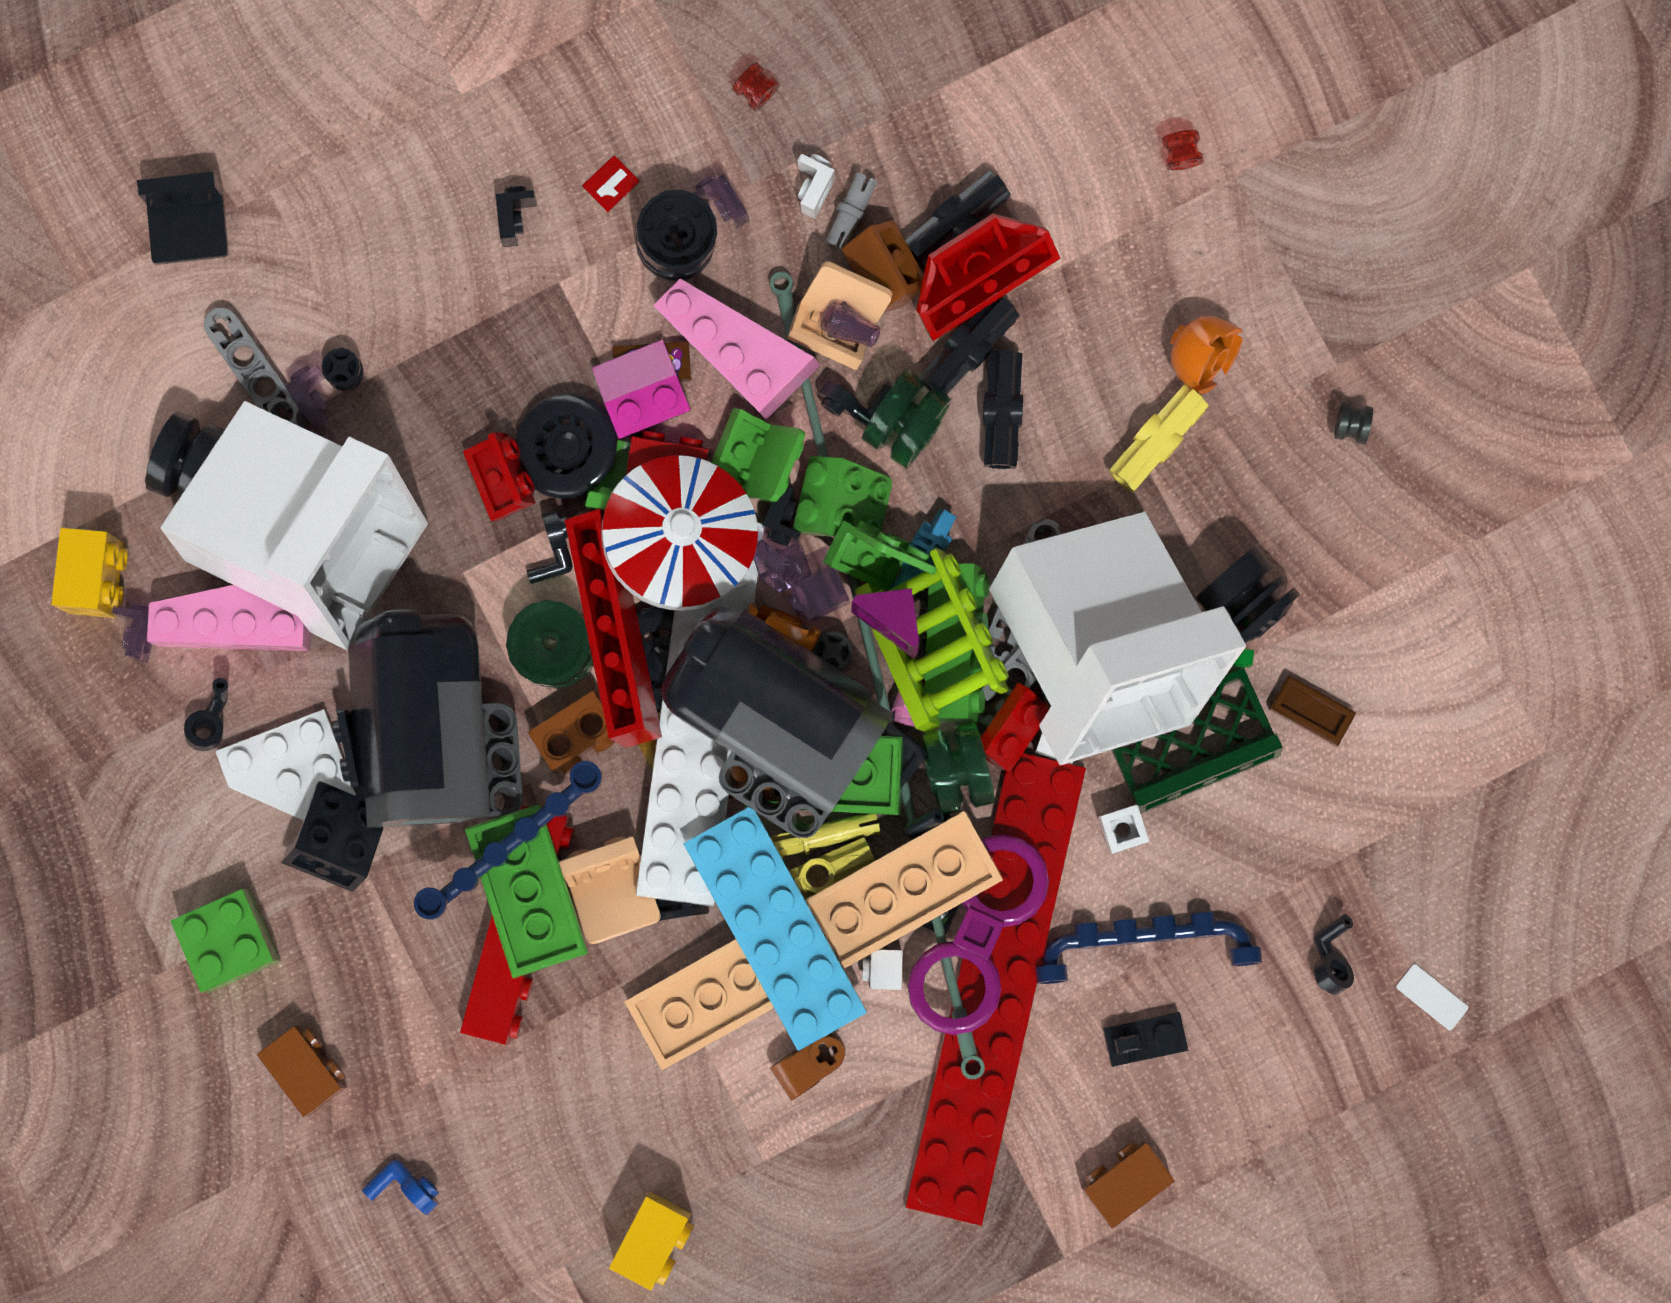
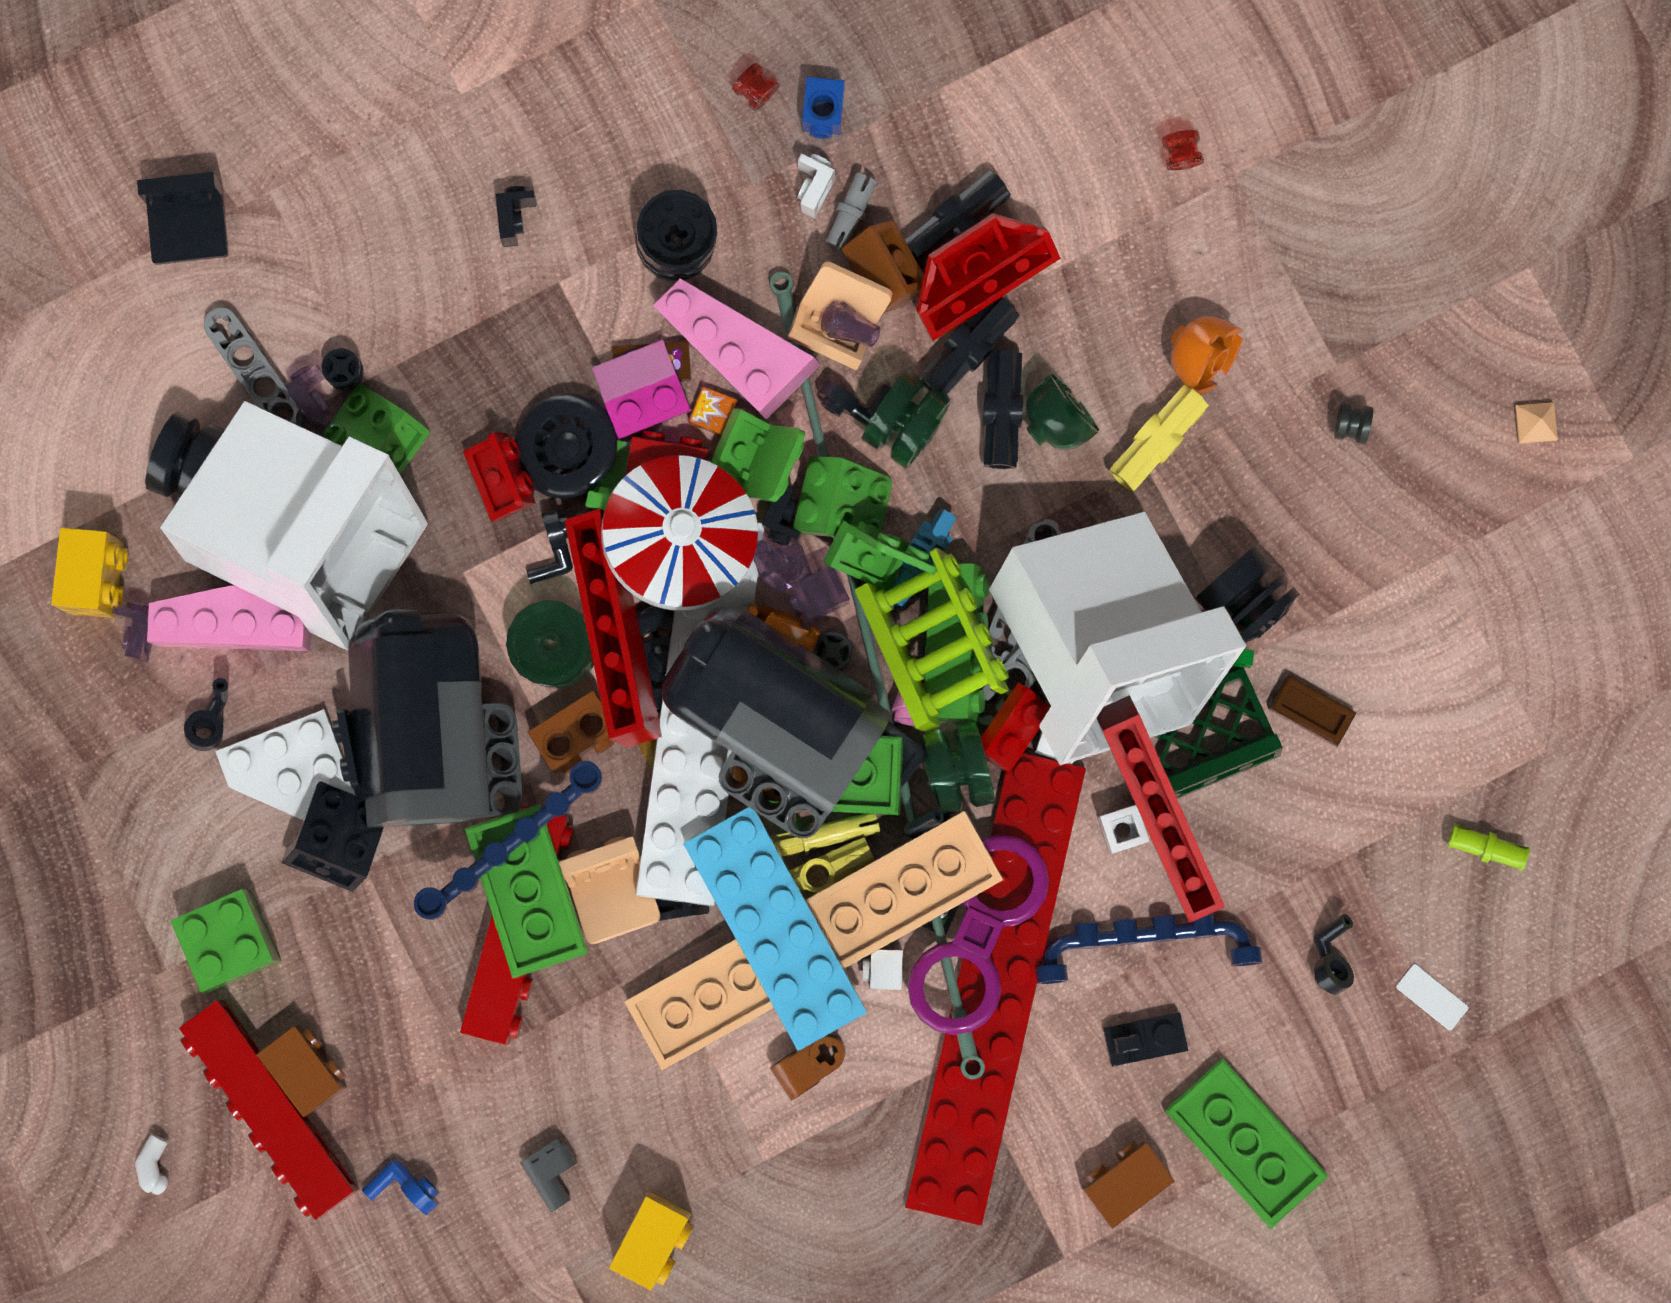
red sticker [582,155,640,212] -> none
clear purple bracket [693,174,749,229] -> none
magenta slope [851,588,919,658] -> none
none -> white arm [135,1133,168,1195]
none -> red brick [179,1000,360,1220]
none -> bright green bracket [321,384,431,475]
none -> dark grey piece [520,1138,578,1212]
none -> tile [689,387,738,436]
none -> blue brick [802,77,845,139]
none -> clear green cylinder [1026,373,1099,450]
none -> red brick [1096,695,1225,923]
none -> bright green tile [1164,1058,1328,1229]
none -> lime pin [1447,823,1530,871]
none -> light nougat slope [1515,402,1558,444]

